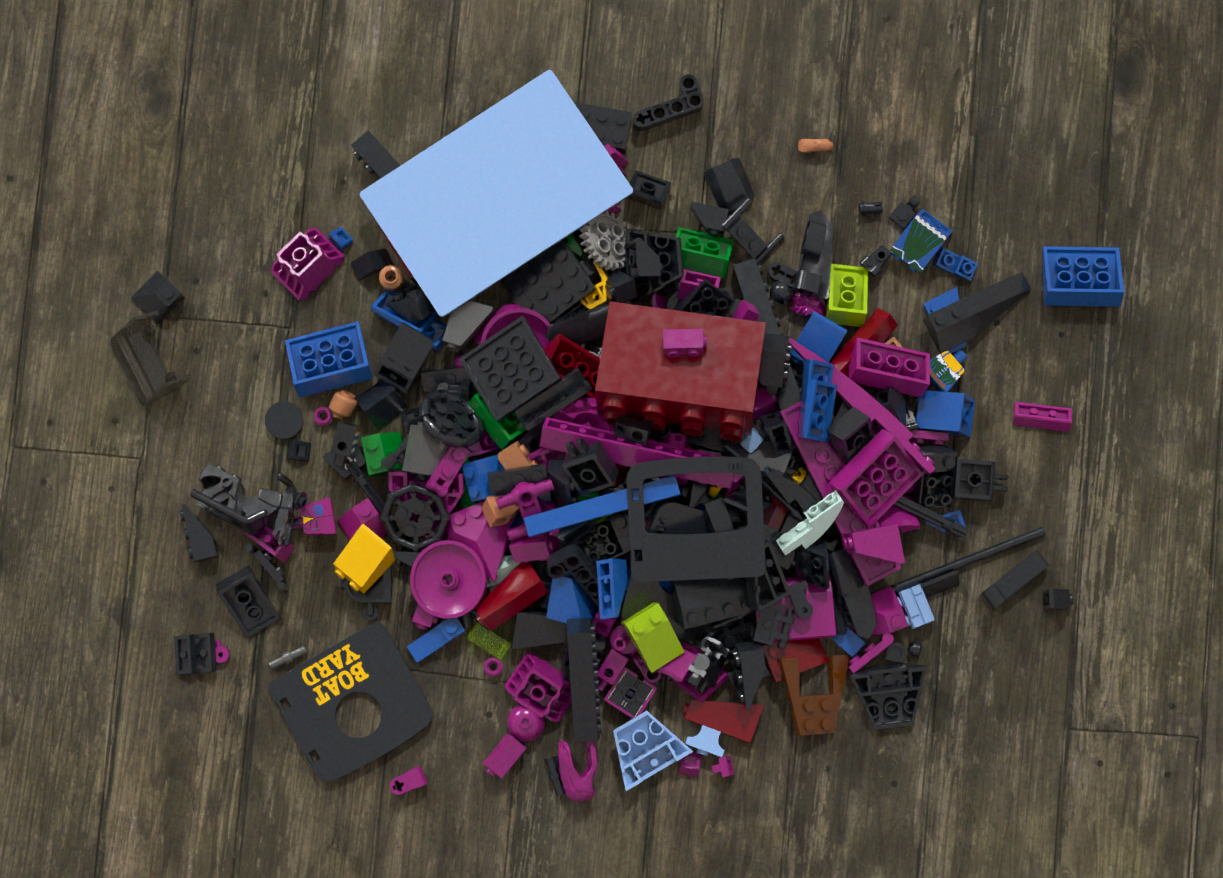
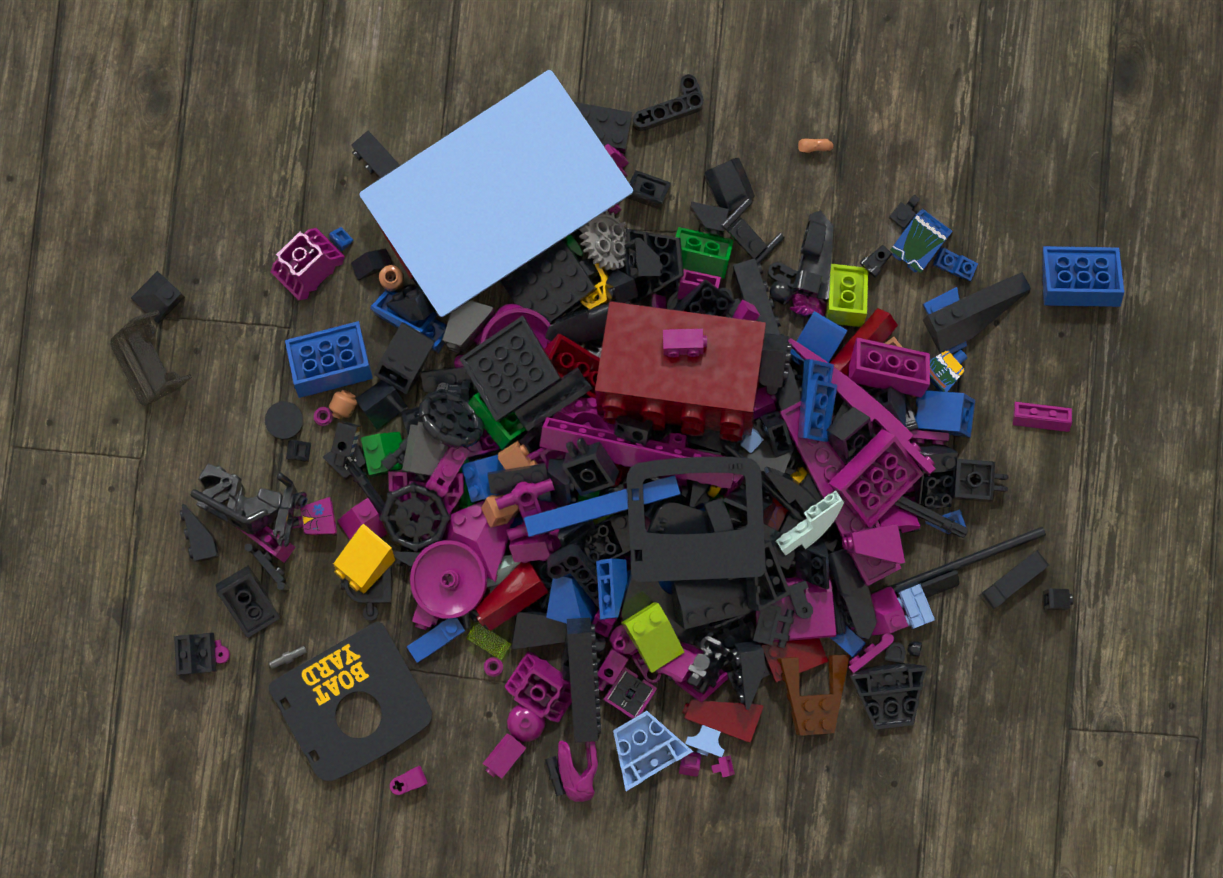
black pin [858,201,883,216] -> none

